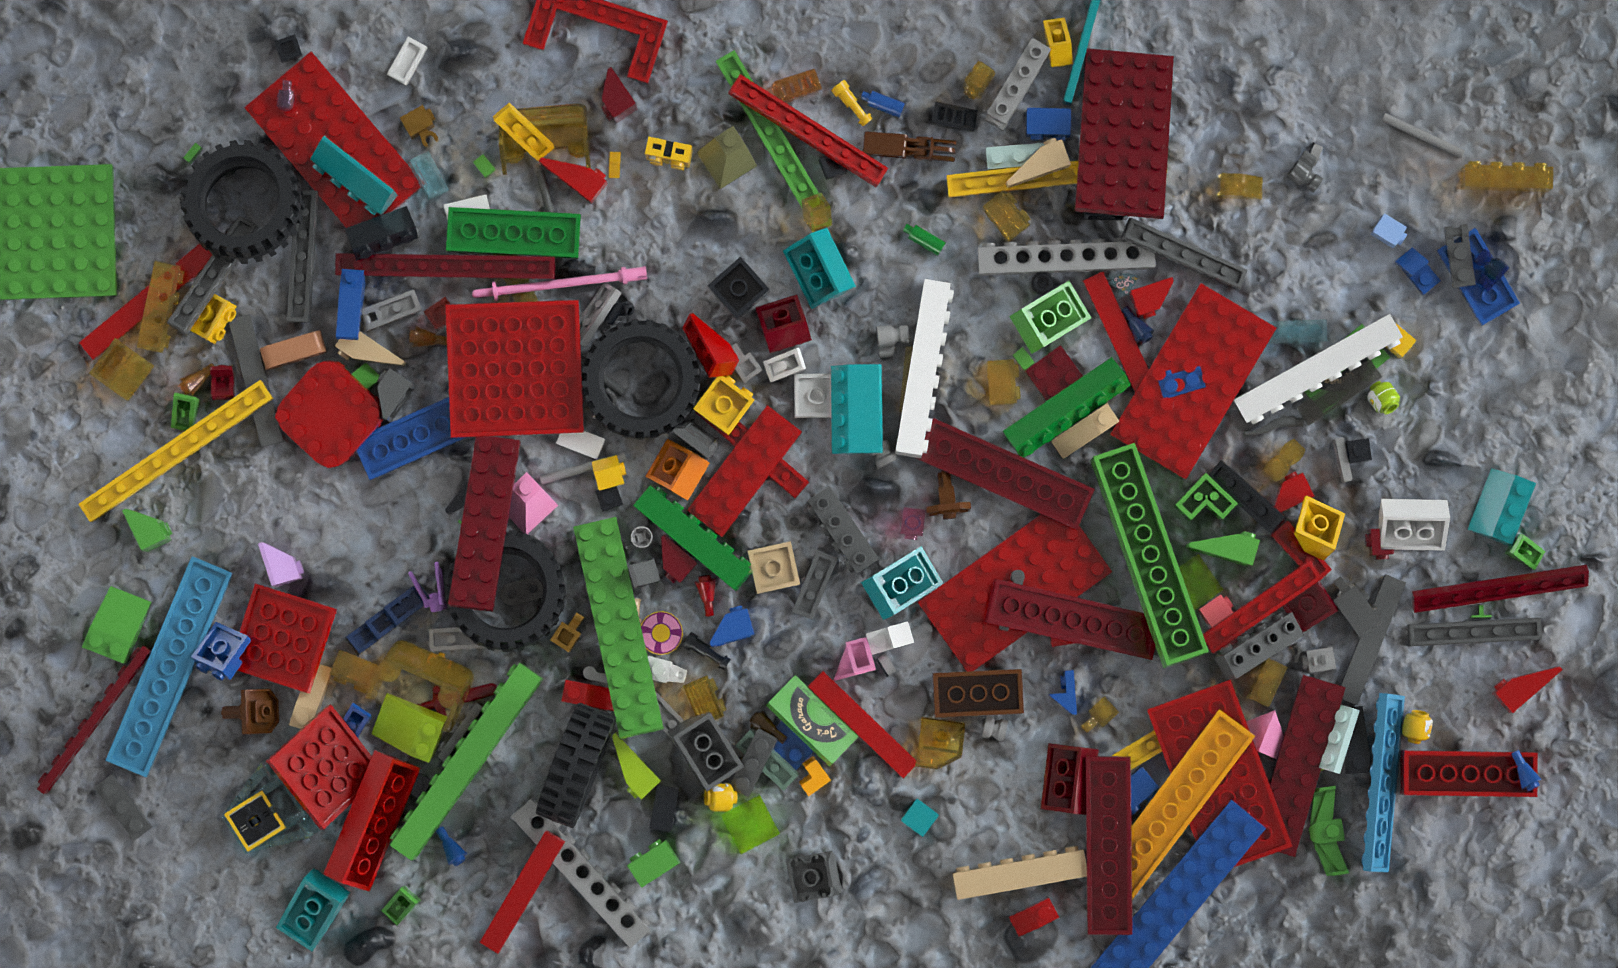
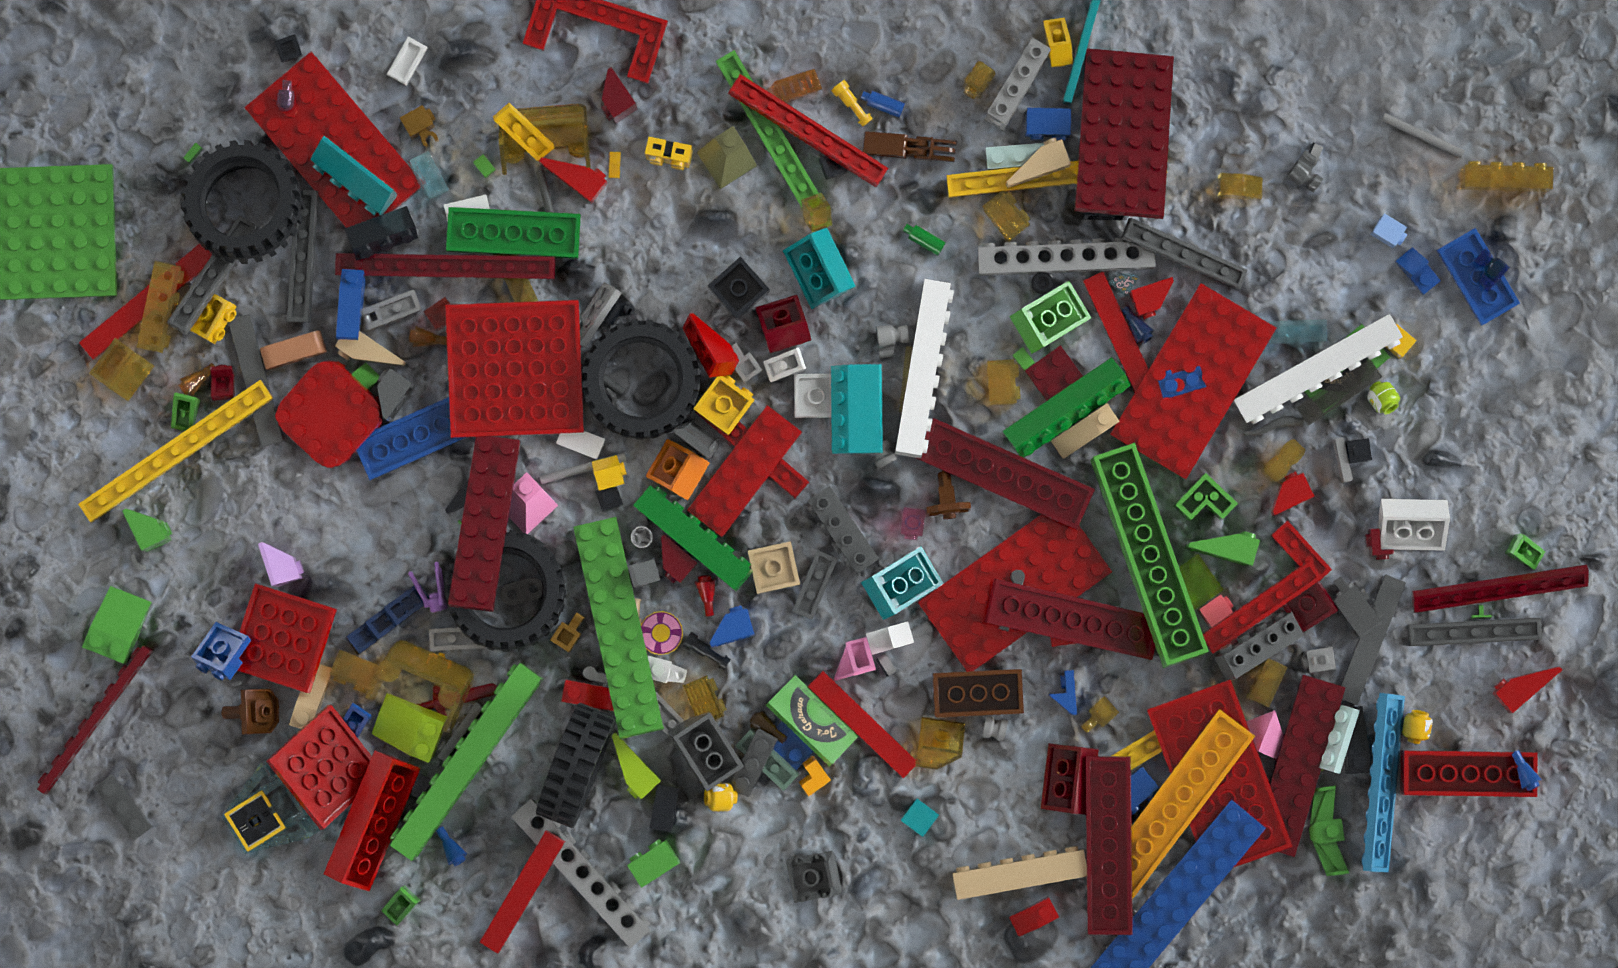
dark azure plate [105,556,234,777] -> none
teal slope [276,868,350,952] -> none
bright pink bar [472,266,647,302] -> none
clear neon green plate [721,795,780,854] -> none
black slope [931,102,978,132] -> none
black plate [1209,460,1287,534] -> none
yellow slope [1294,496,1345,560] -> none
dark grey plate [1444,224,1476,288] -> none
teal slope [1467,468,1536,546] -> none

